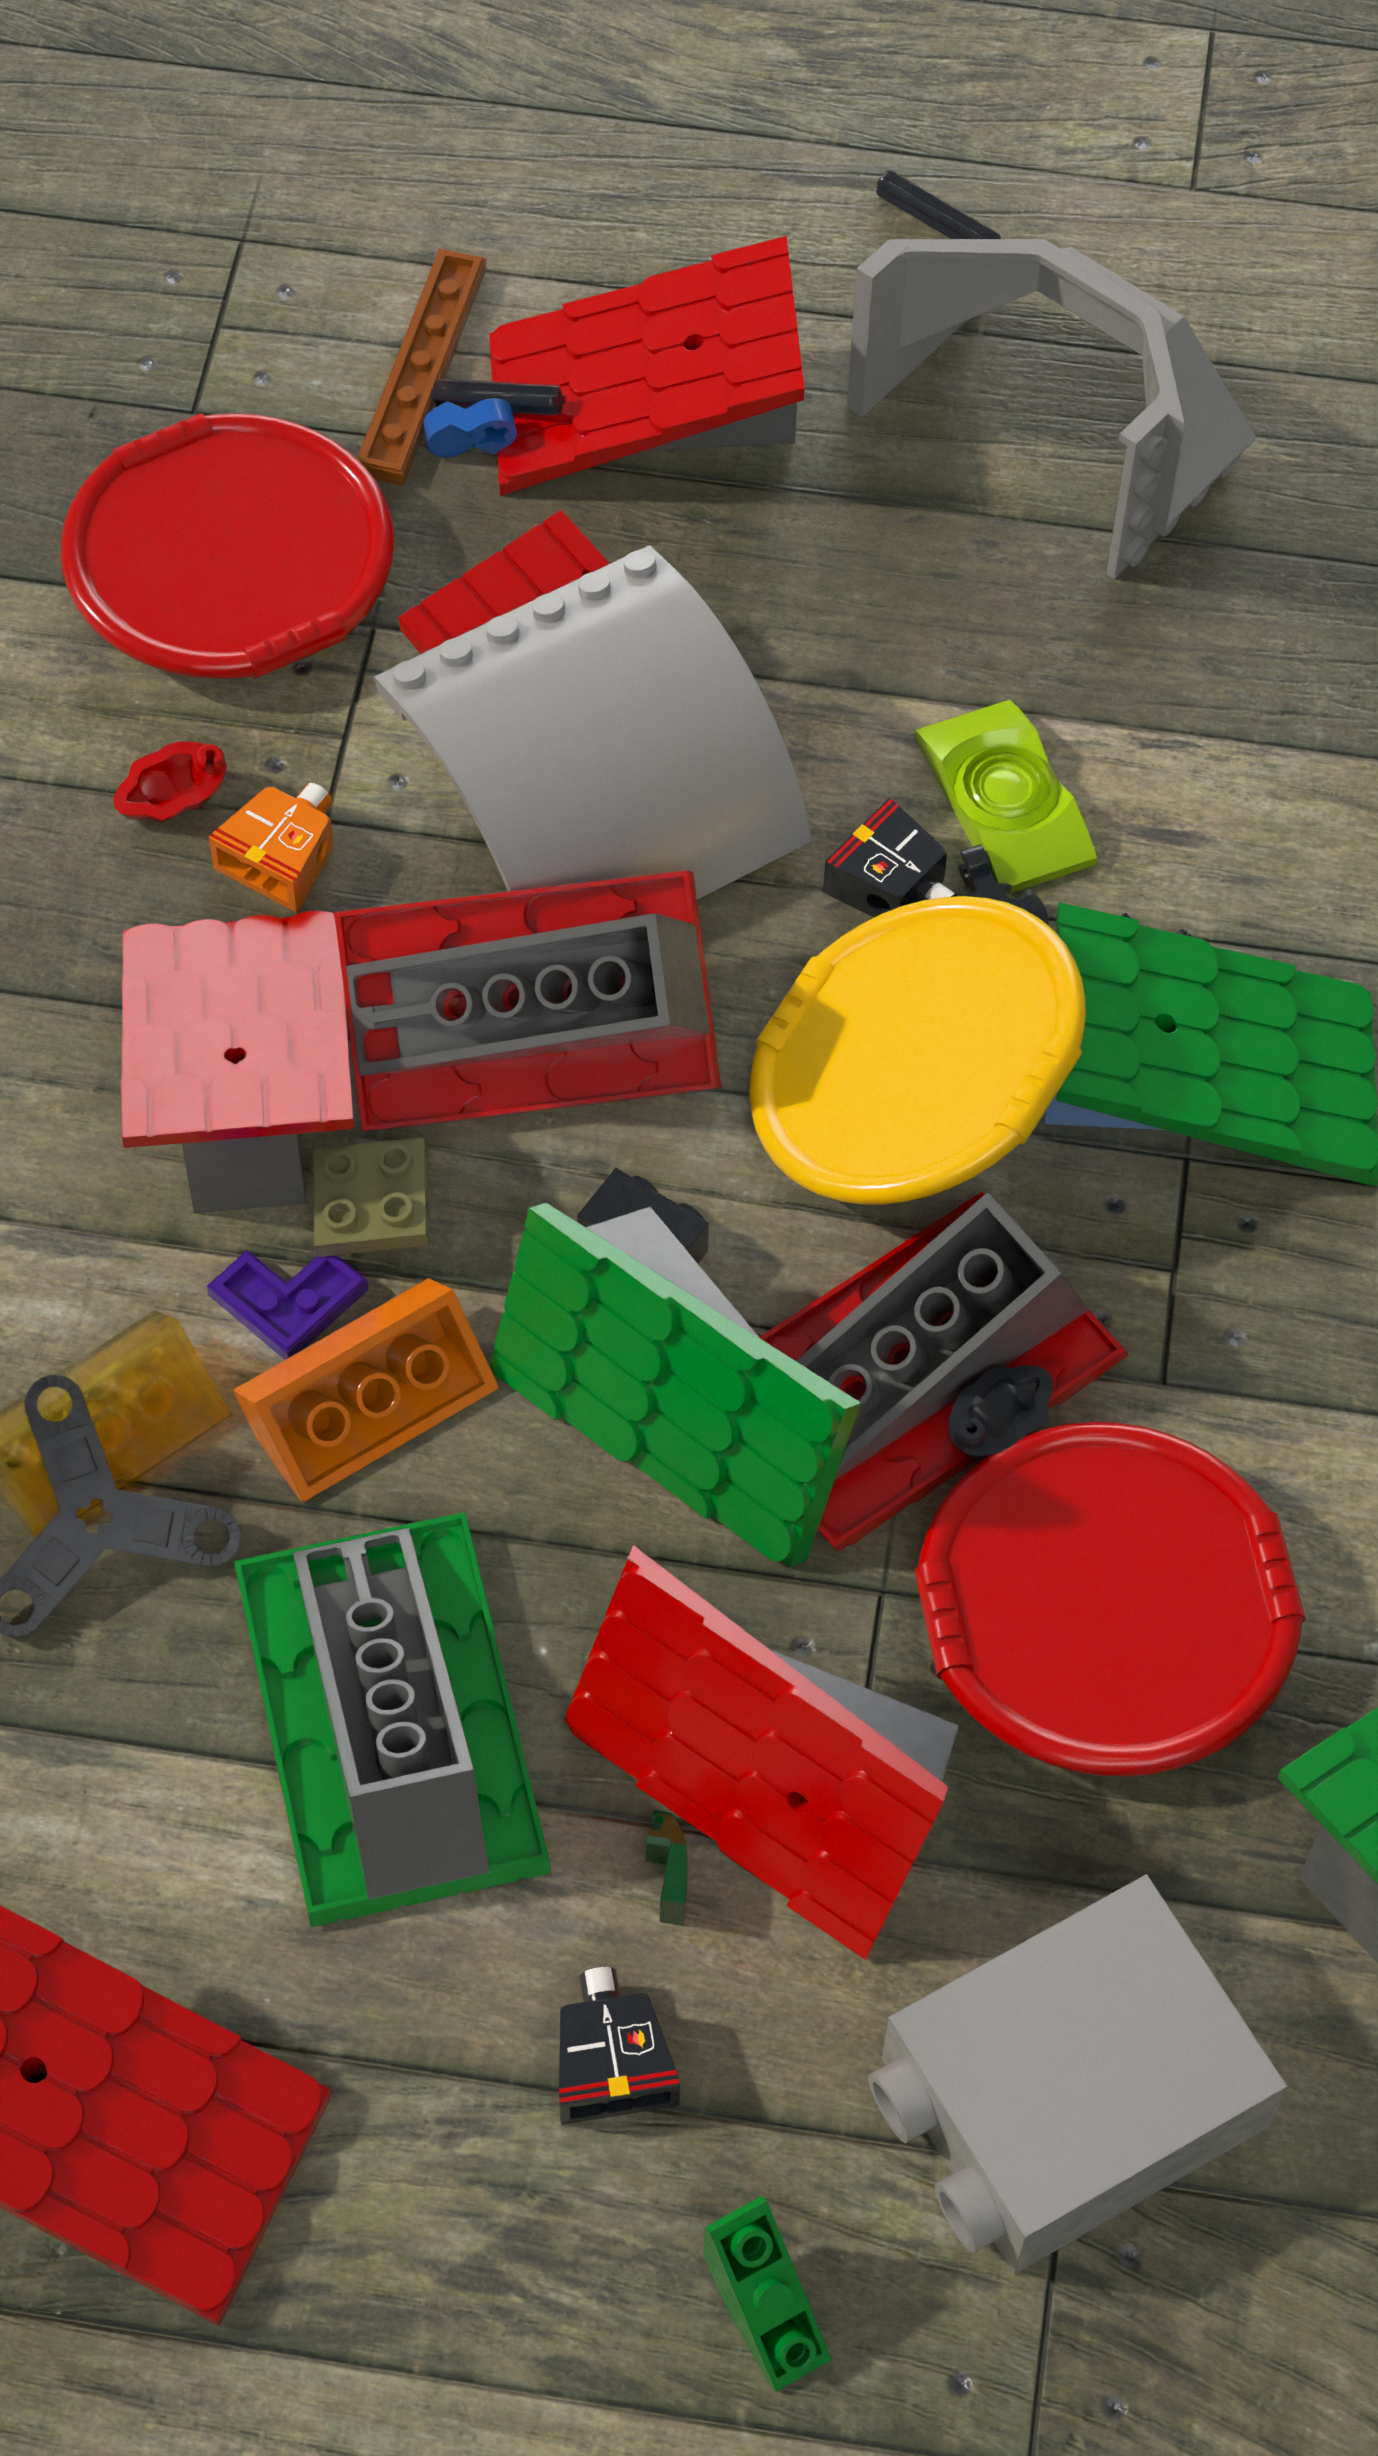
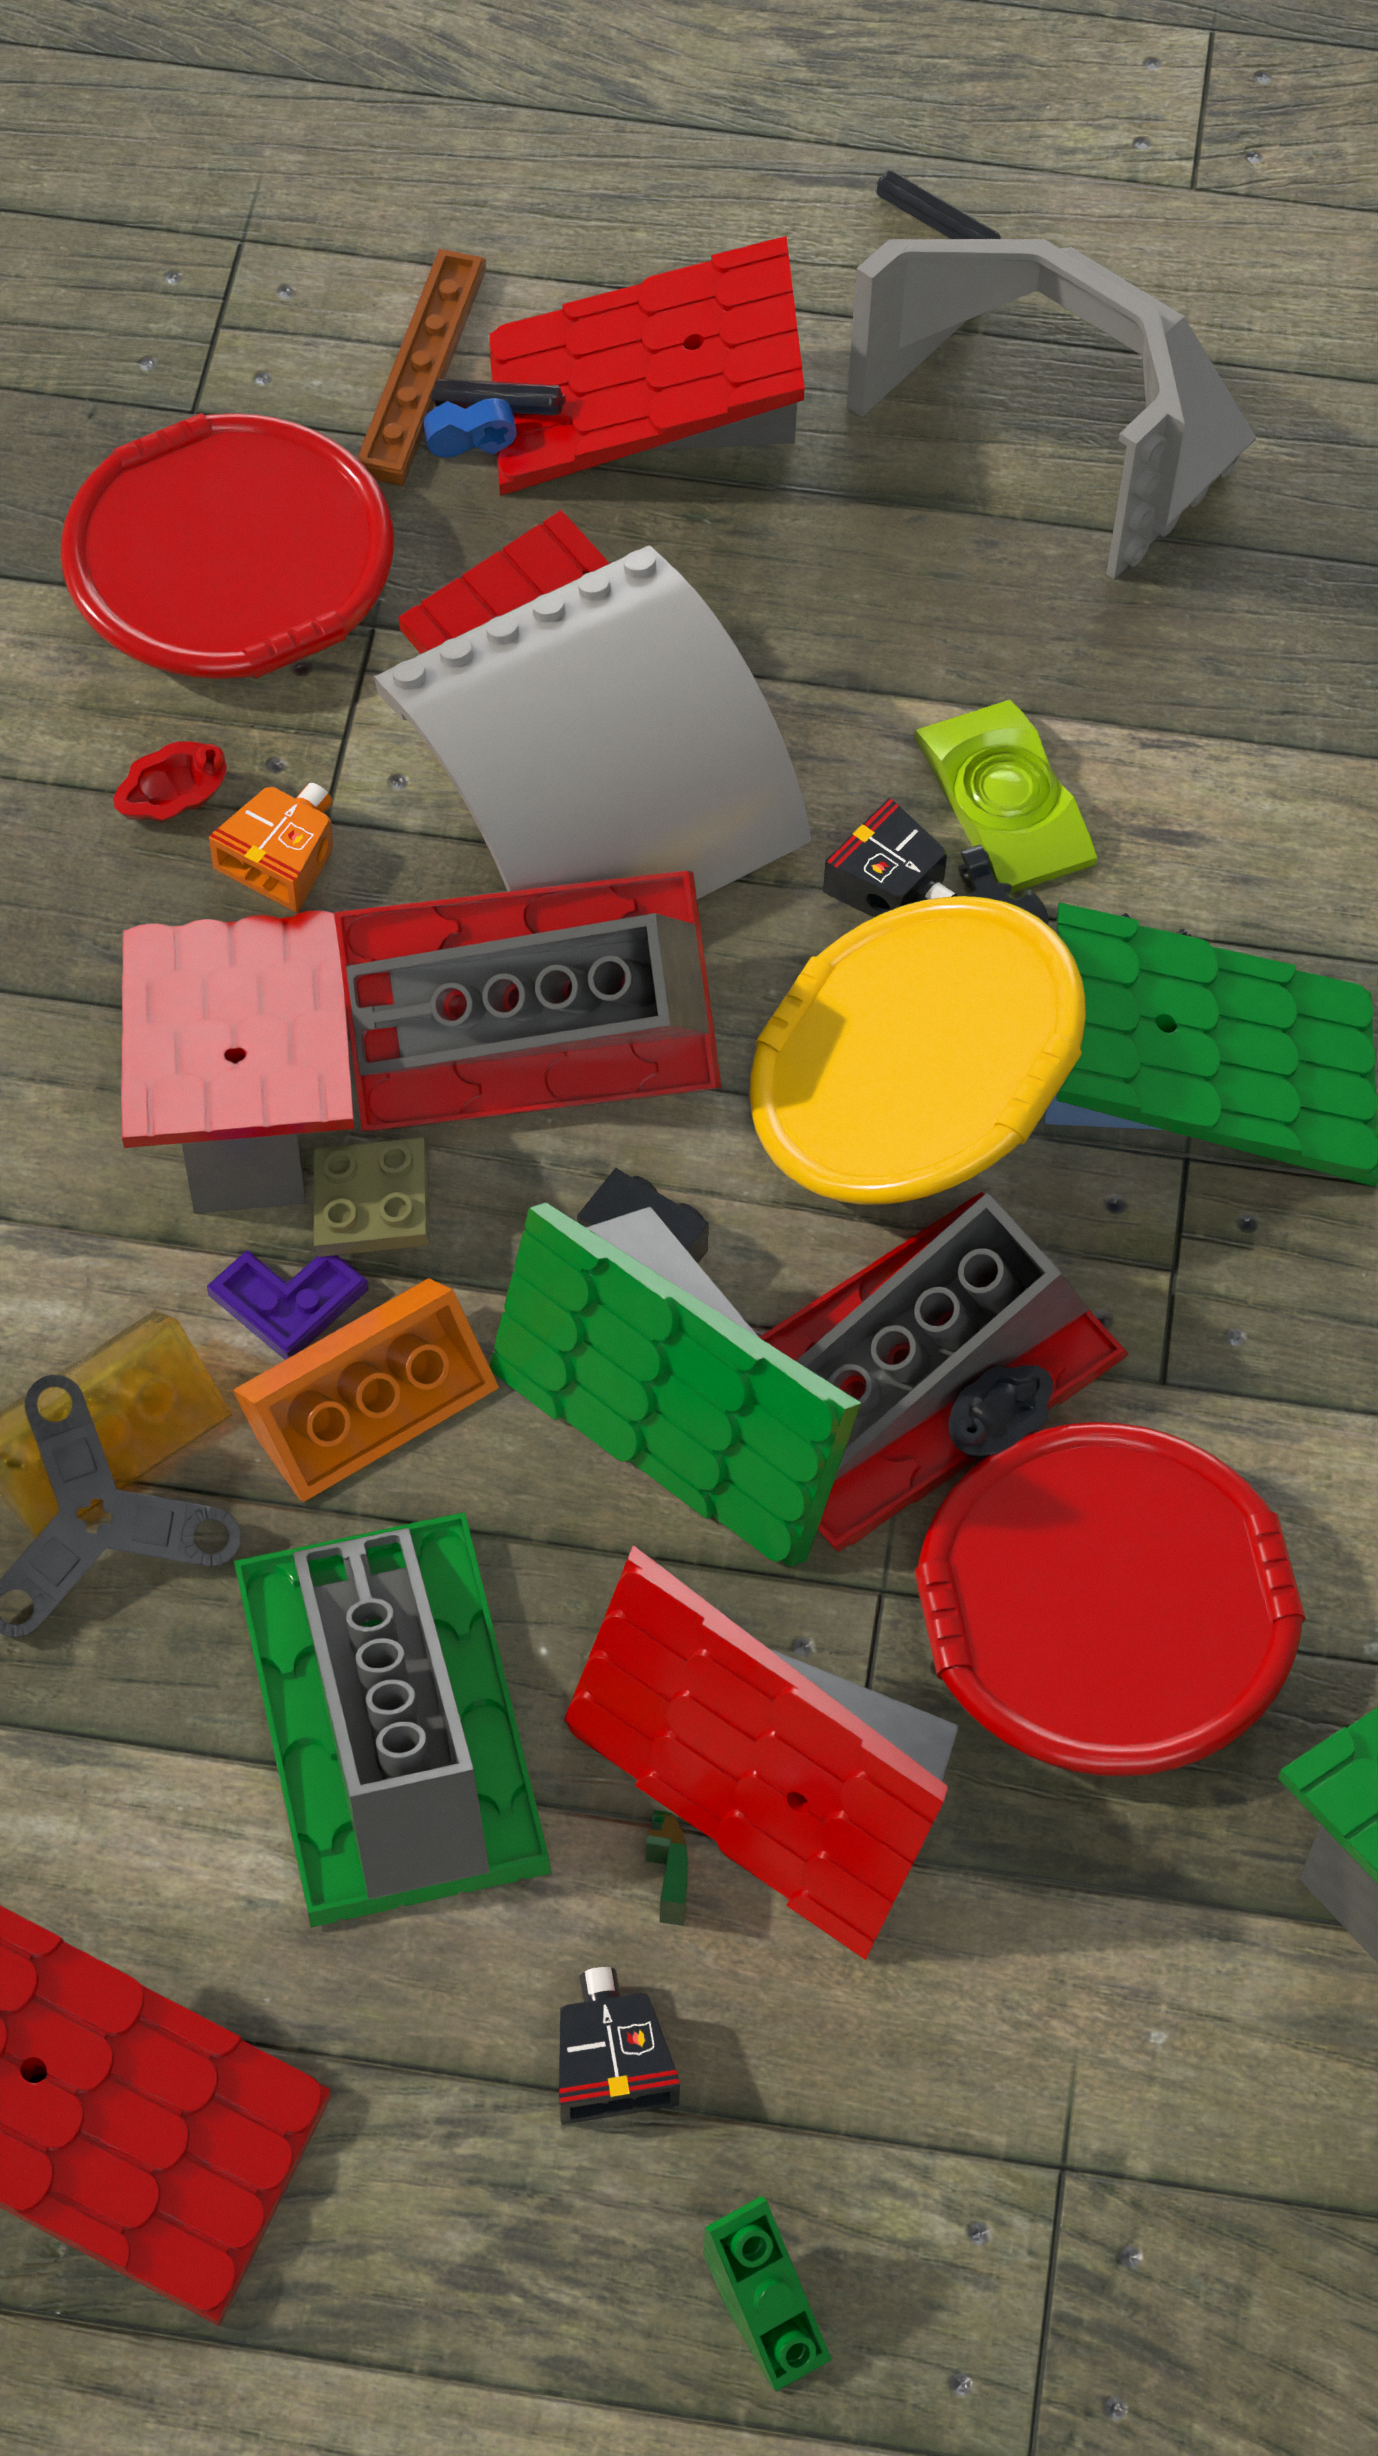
light grey brick [868,1874,1288,2275] -> none

